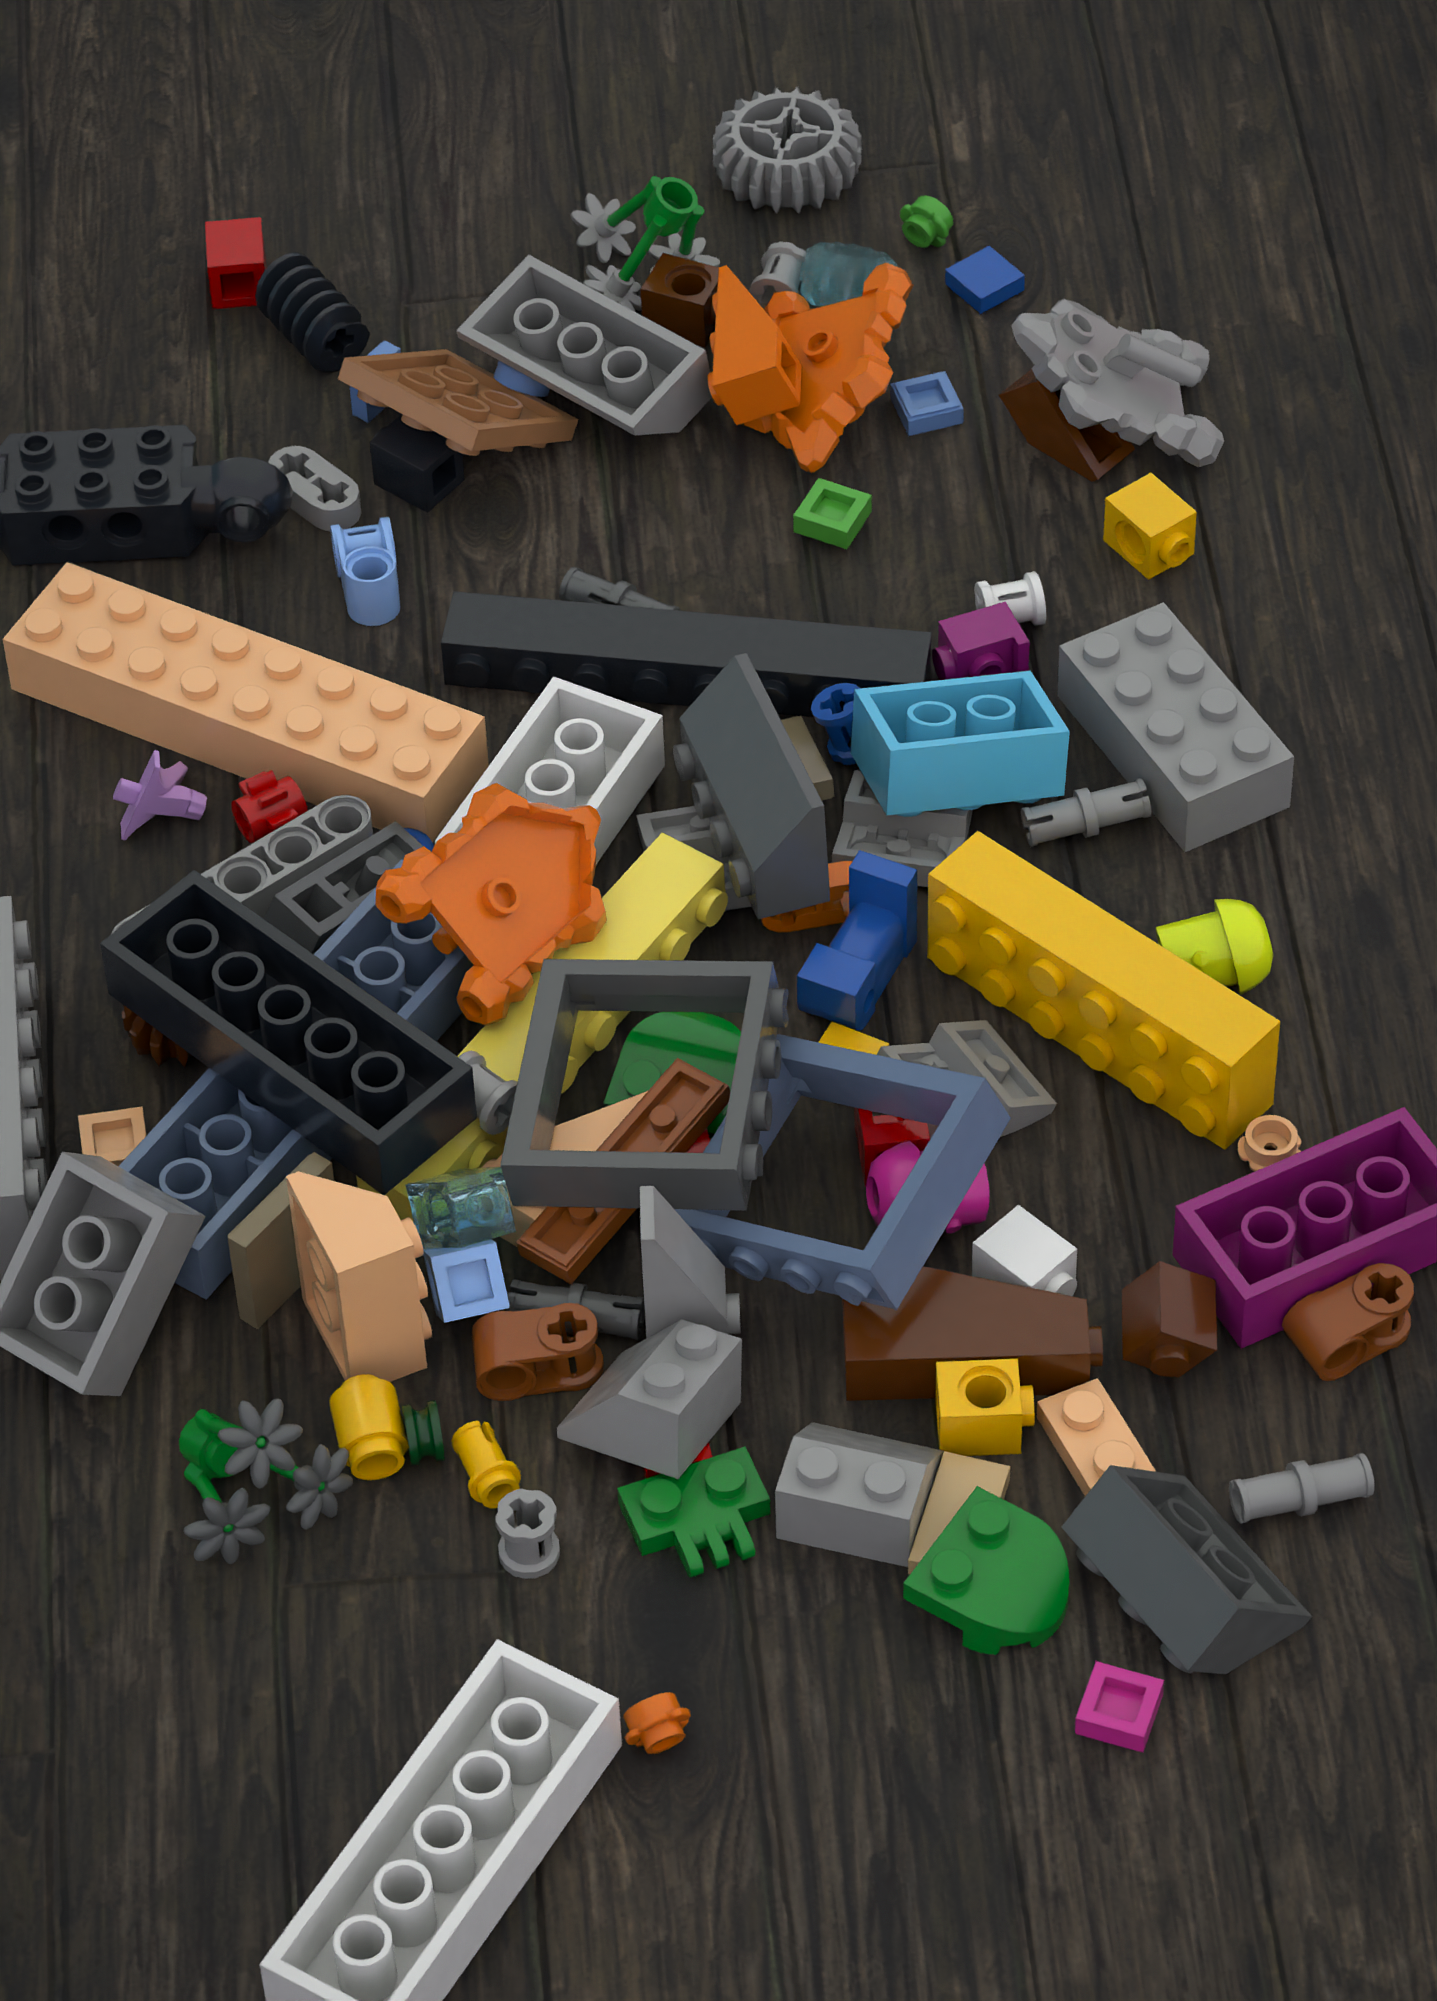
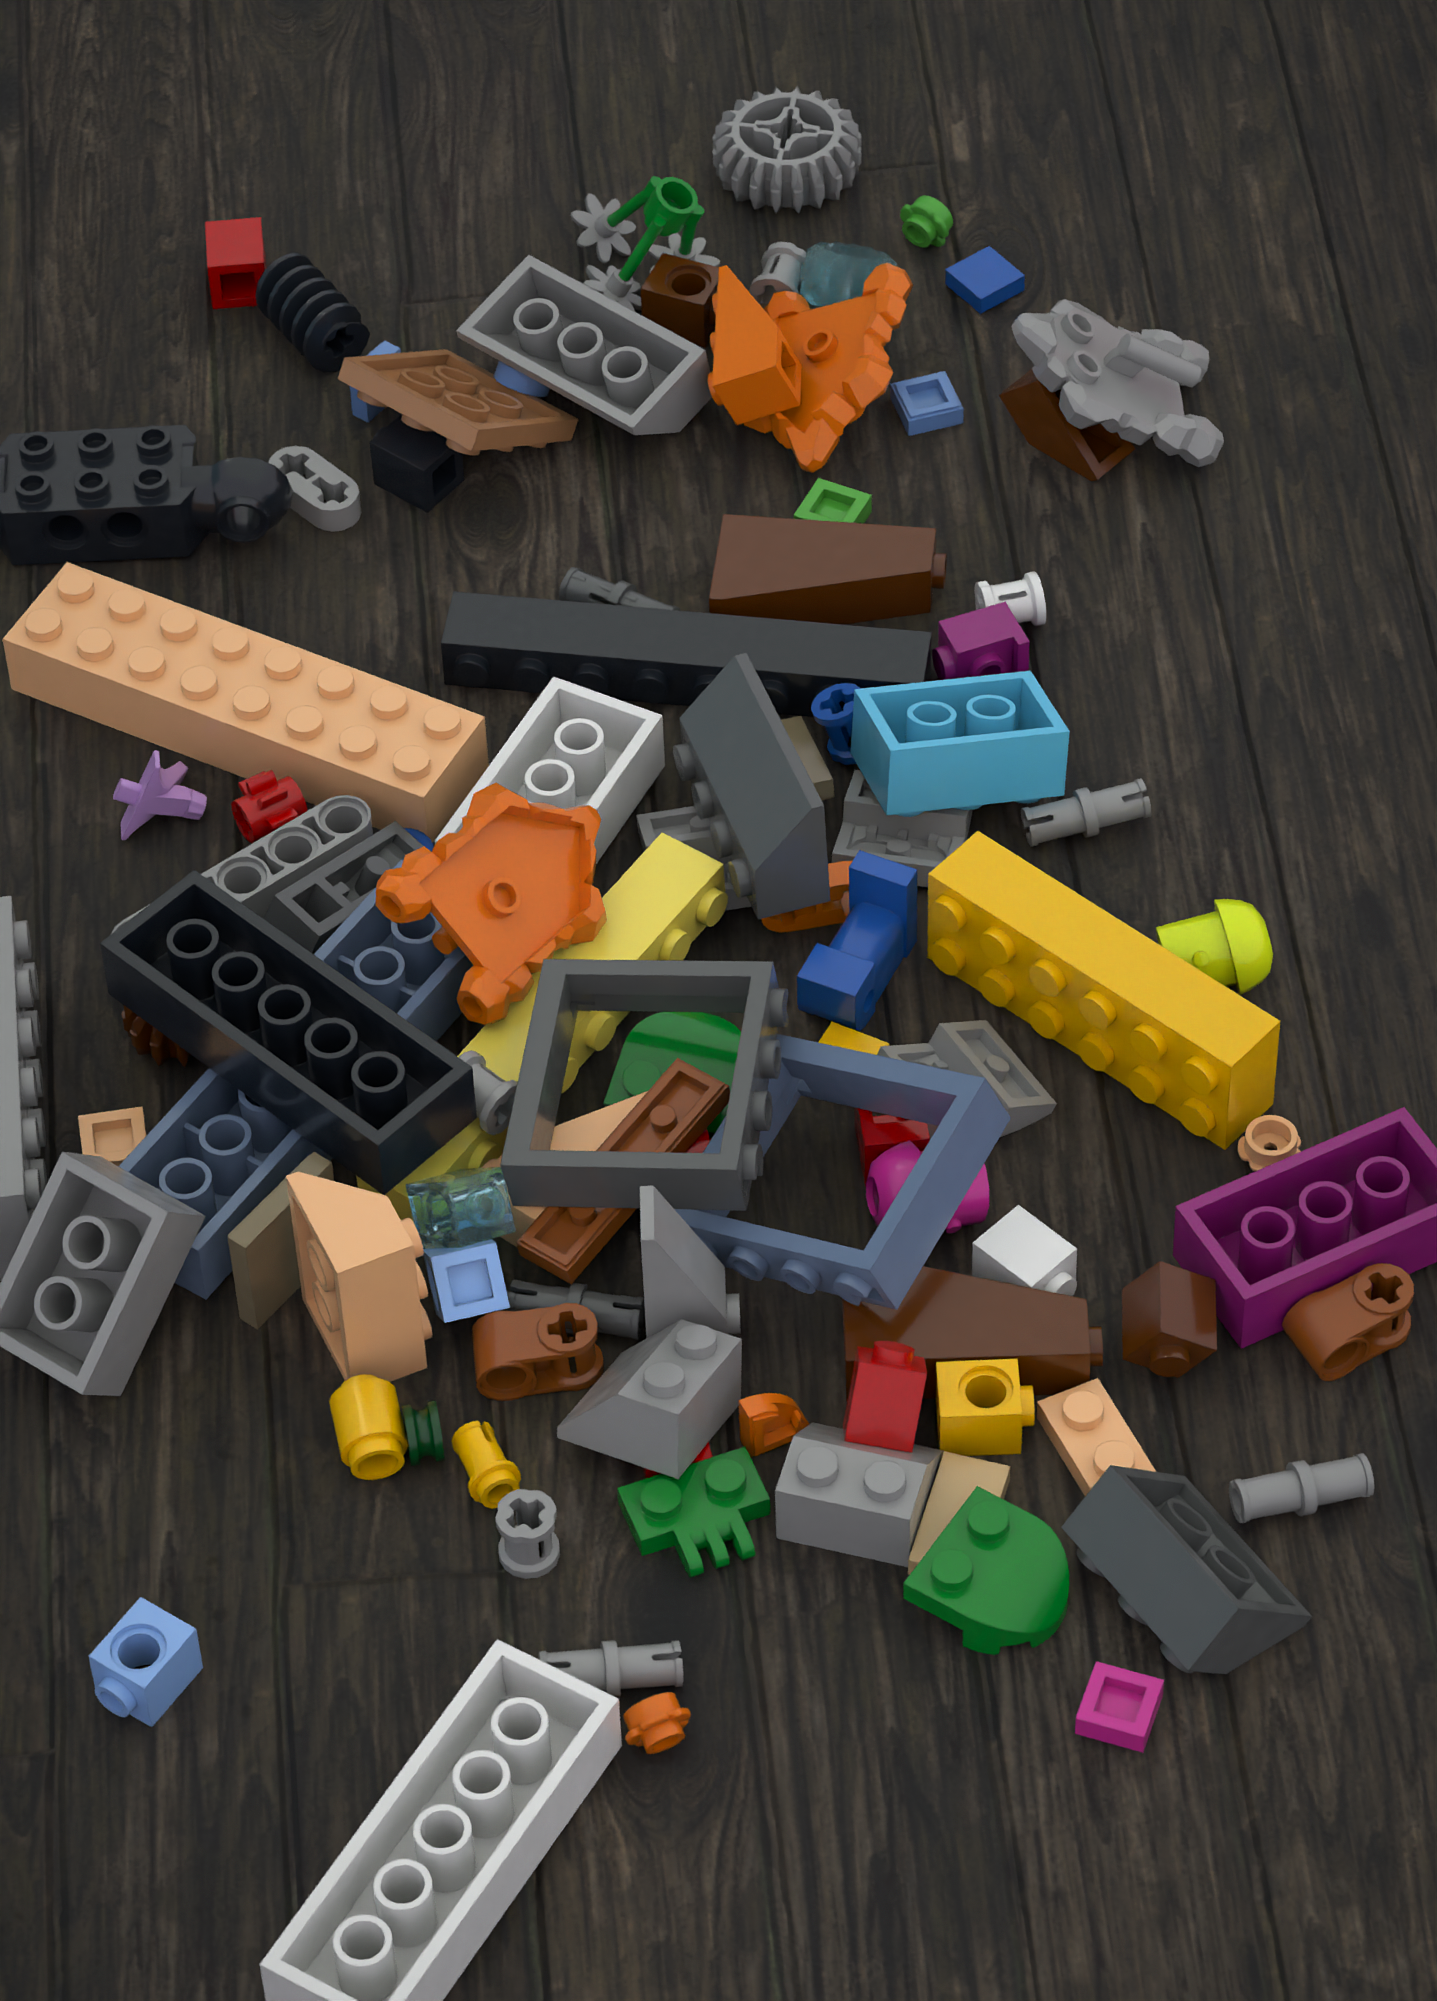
dark grey plant [179,1398,353,1564] -> none
light blue piece [330,516,400,626] -> none
light grey brick [1058,602,1294,852] -> none
yellow brick [1103,473,1197,580] -> none
none -> light blue brick [89,1597,203,1727]
none -> light grey pin [538,1640,683,1697]
none -> reddish brown slope [709,514,947,625]
none -> orange tile [738,1393,809,1457]
none -> red brick [843,1341,927,1453]

